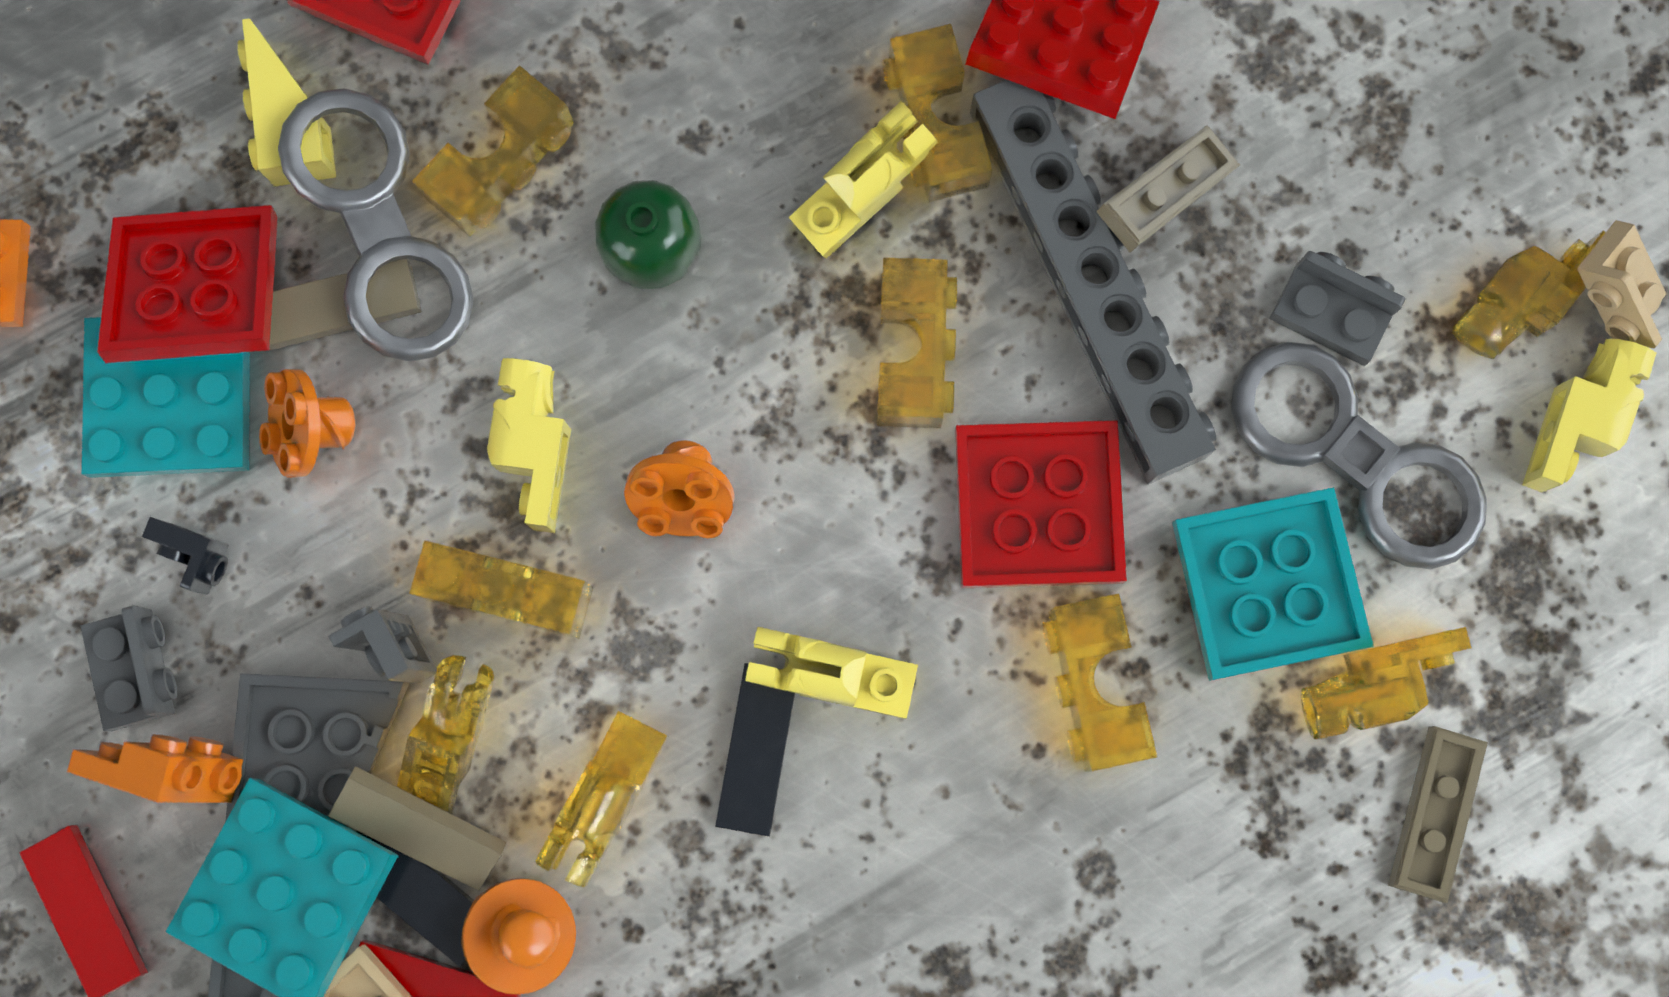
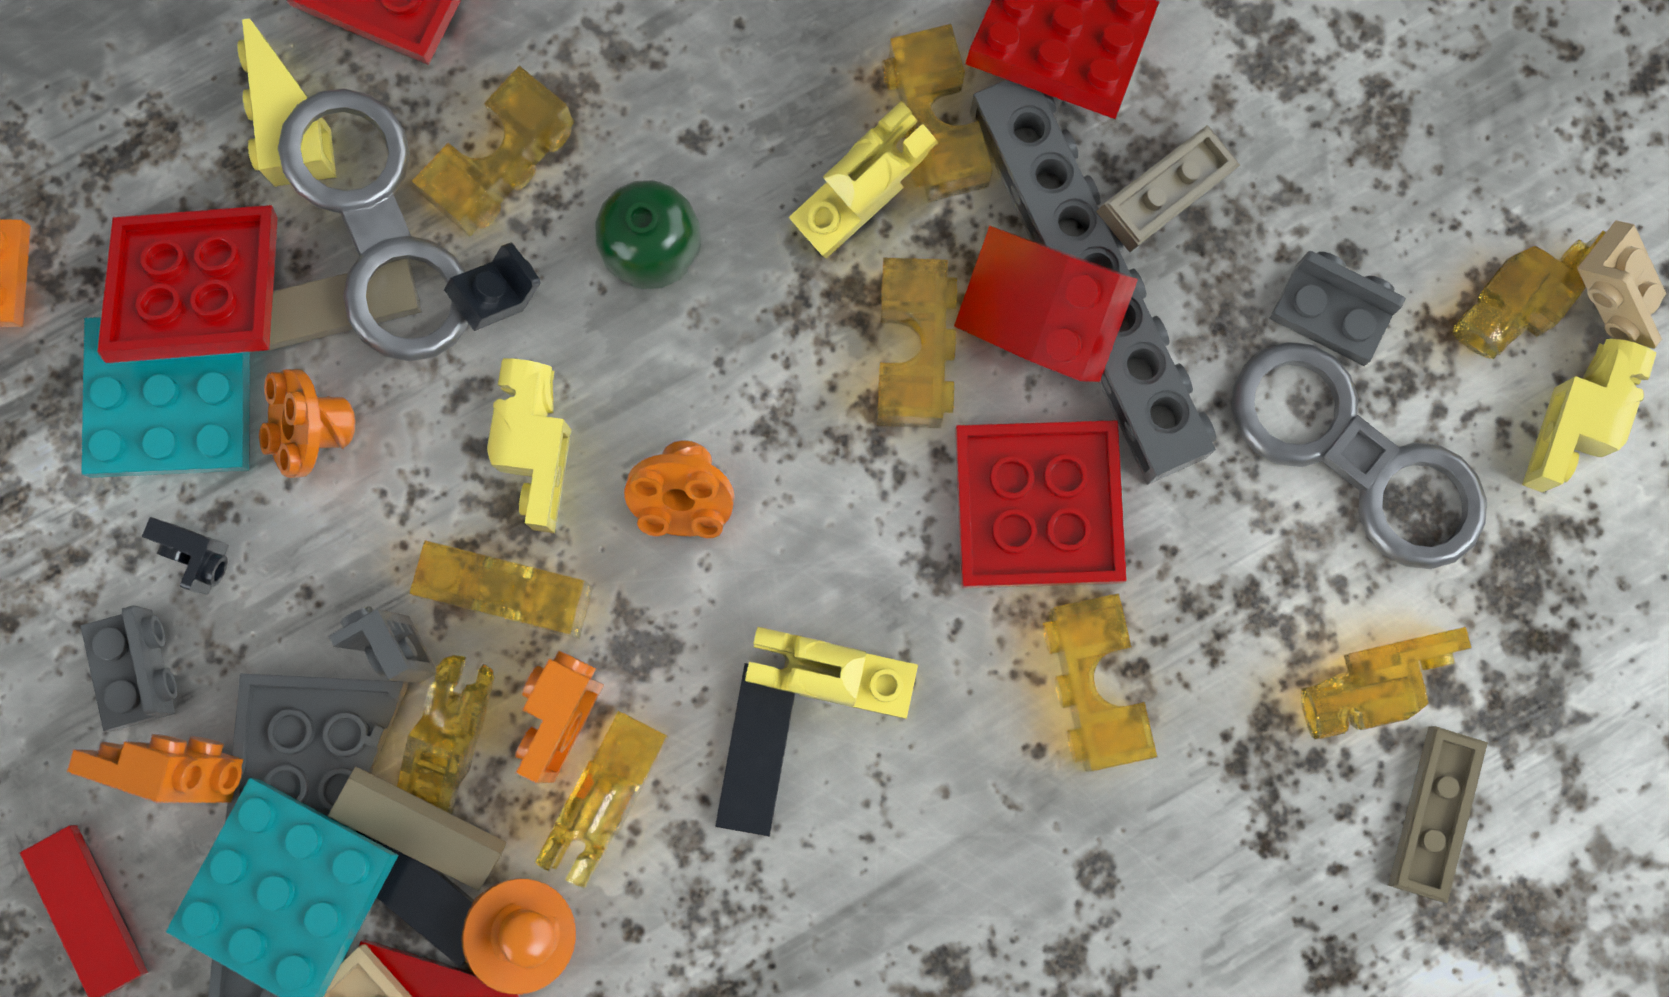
teal plate [1172,487,1374,681] -> none
none -> black bracket [444,242,540,331]
none -> orange plate [516,650,604,783]
none -> red slope [954,225,1138,382]

